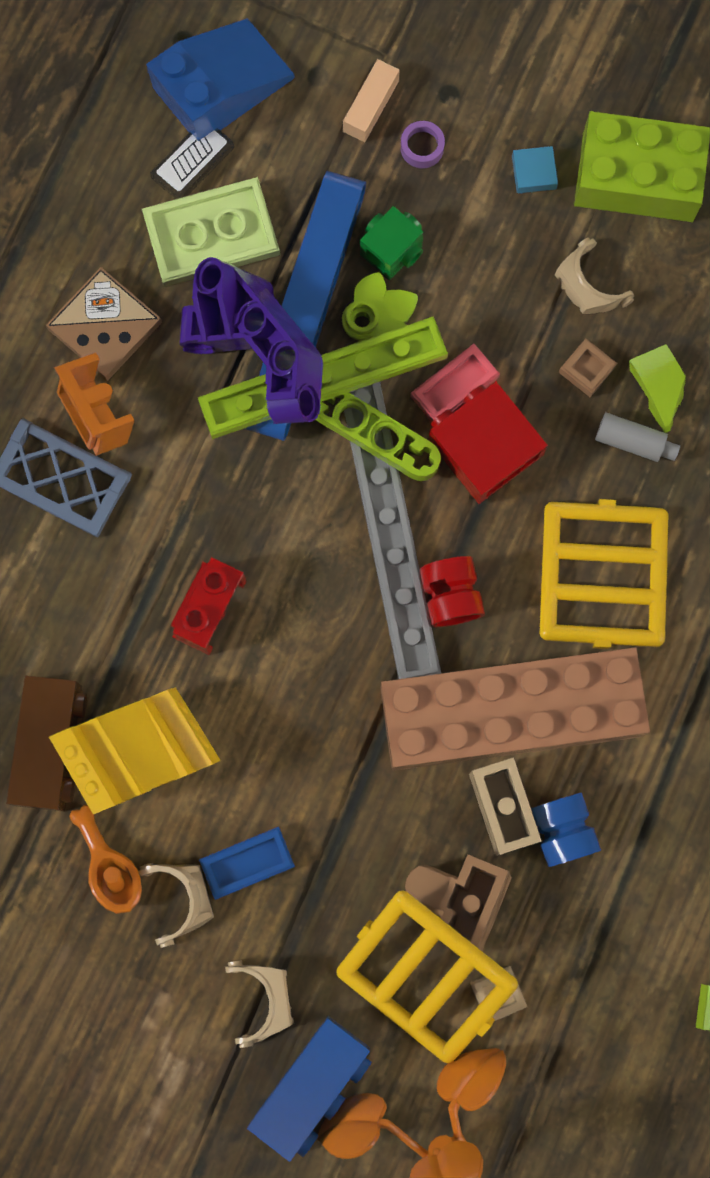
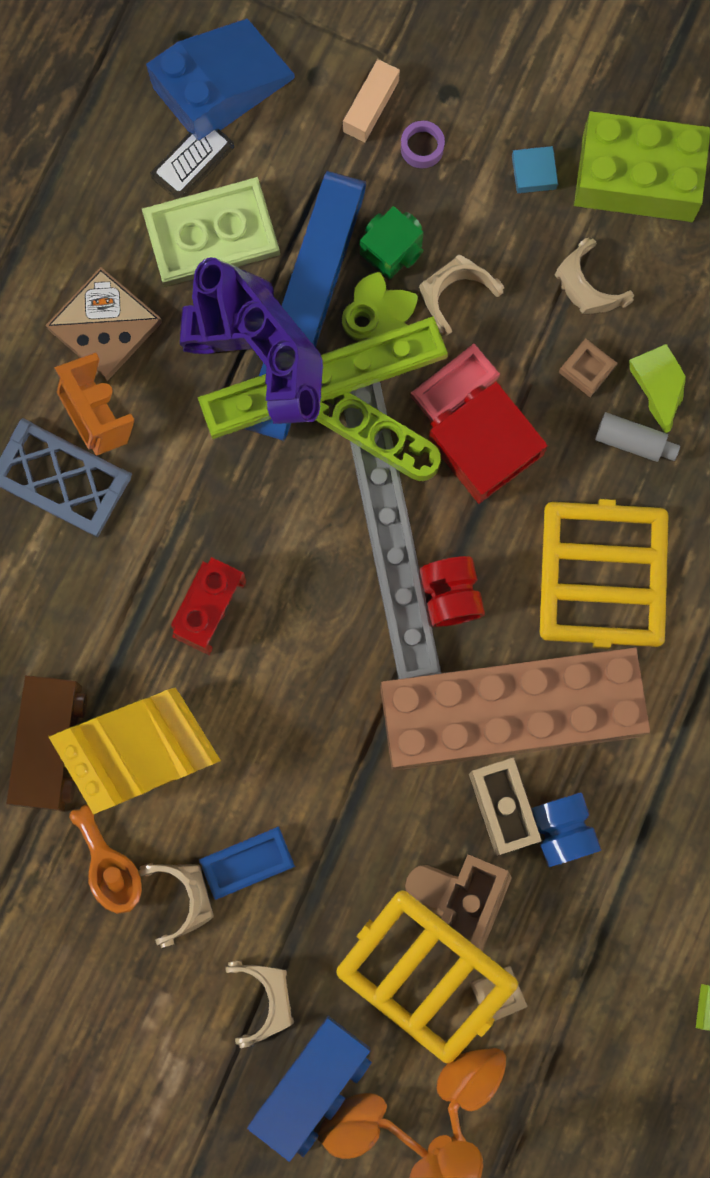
none -> tan helmet [419,255,504,336]

